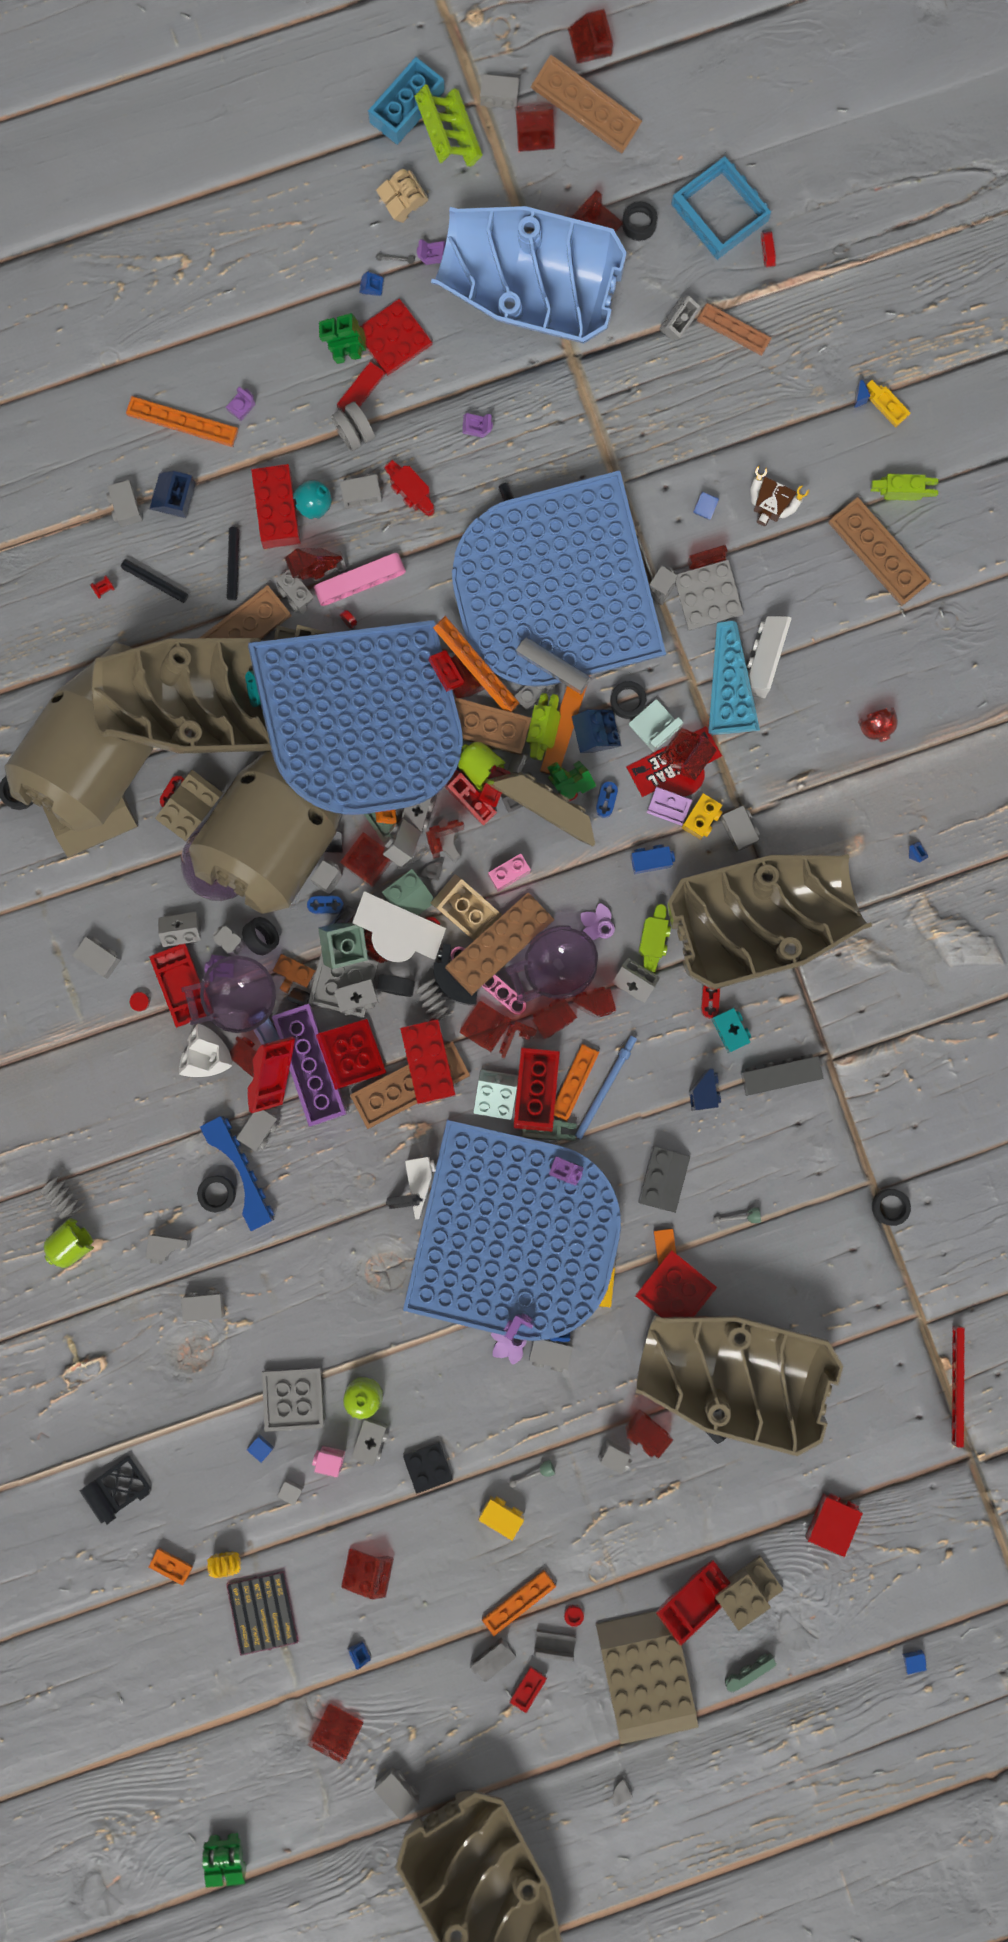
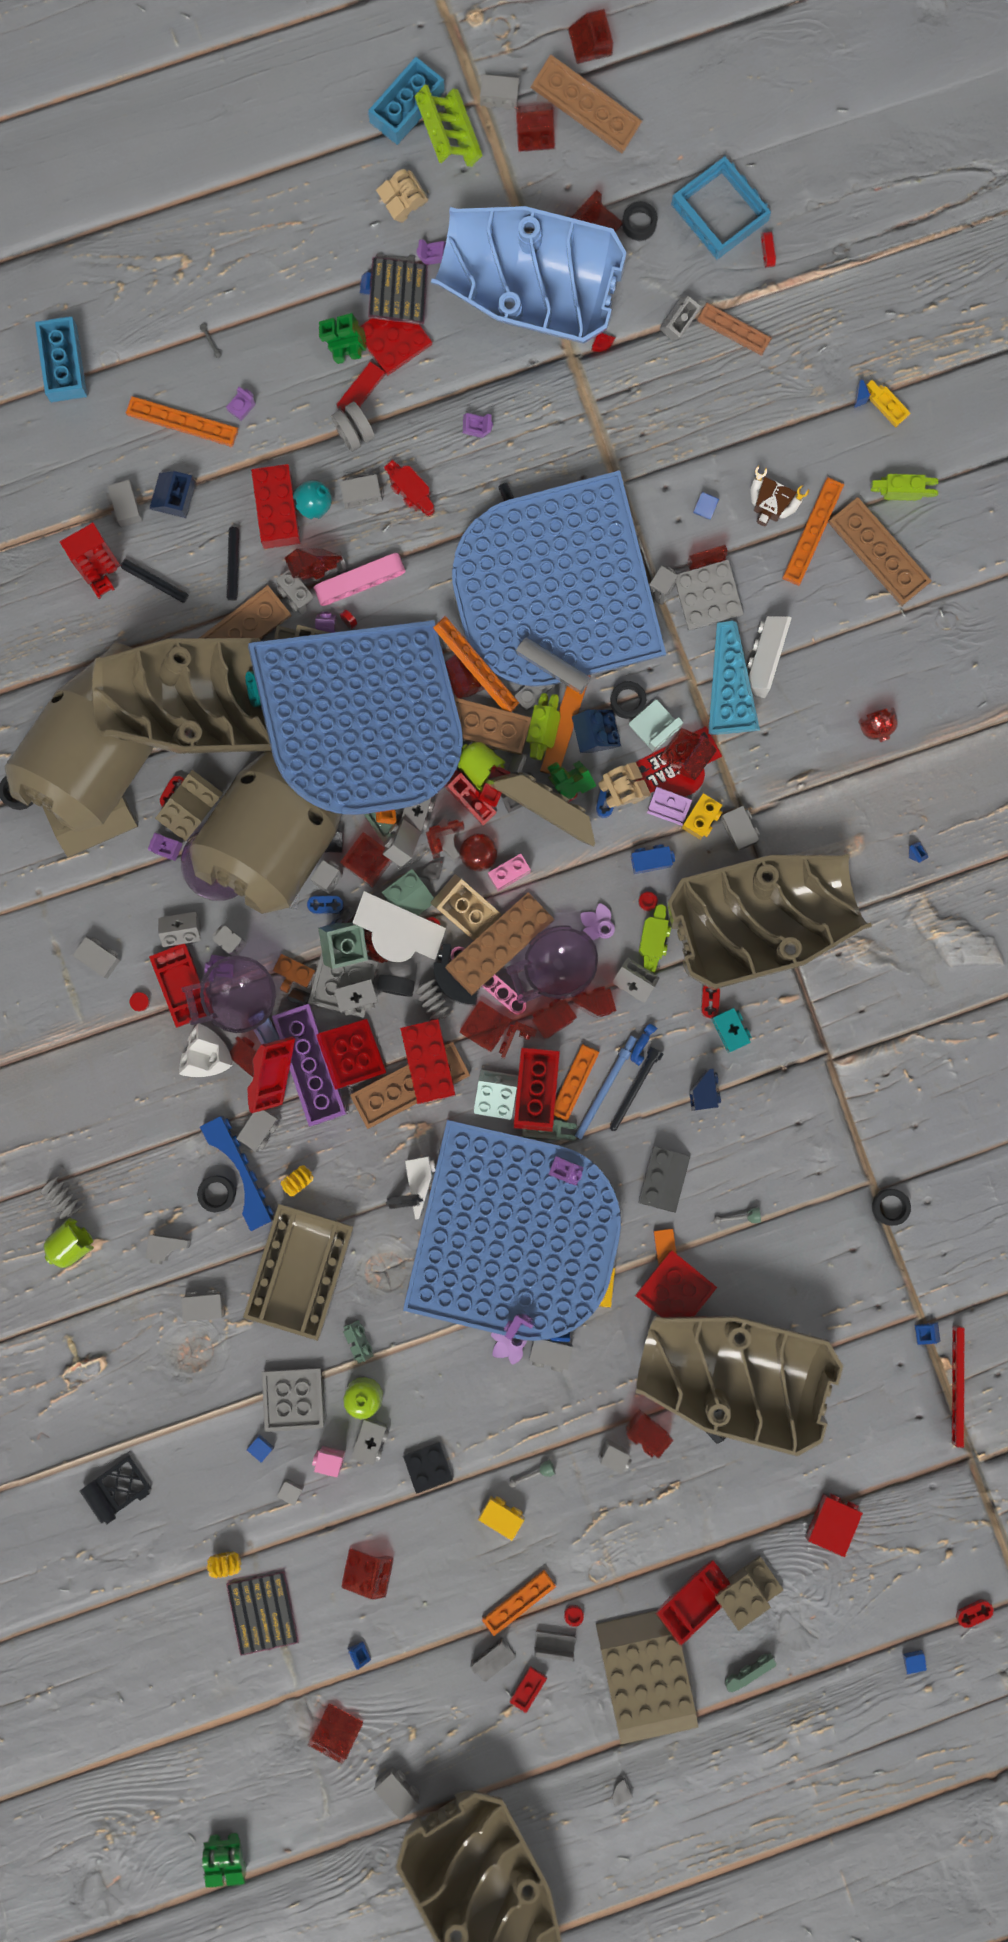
orange plate [149,1548,193,1586] -> none
black tyre [242,917,279,956] -> none
red plate [428,650,464,692] -> none
dark grey brick [741,1054,824,1096] -> none
none -> dark azure brick [35,316,87,402]
none -> red brick [59,523,121,584]
none -> medium lavender bracket [148,833,182,861]
none -> dark grey hinge [199,324,221,358]
none -> dark tan slope [243,1204,353,1341]
none -> yellow gear [281,1165,314,1196]
none -> medium lavender bracket [315,612,336,633]
none -> sand green hinge [343,1320,374,1363]
none -> piece [368,257,428,325]
none -> clear red cylinder [460,833,498,872]
none -> red tile [591,333,615,352]
none -> tan hips [598,762,651,808]
none -> black piece [610,1046,664,1131]
none -> blue arm [630,1024,658,1066]
none -> red tile [638,892,658,911]
none -> orange tile [782,477,845,586]
none -> blue slope [915,1322,940,1345]
none -> red beam [956,1599,994,1628]

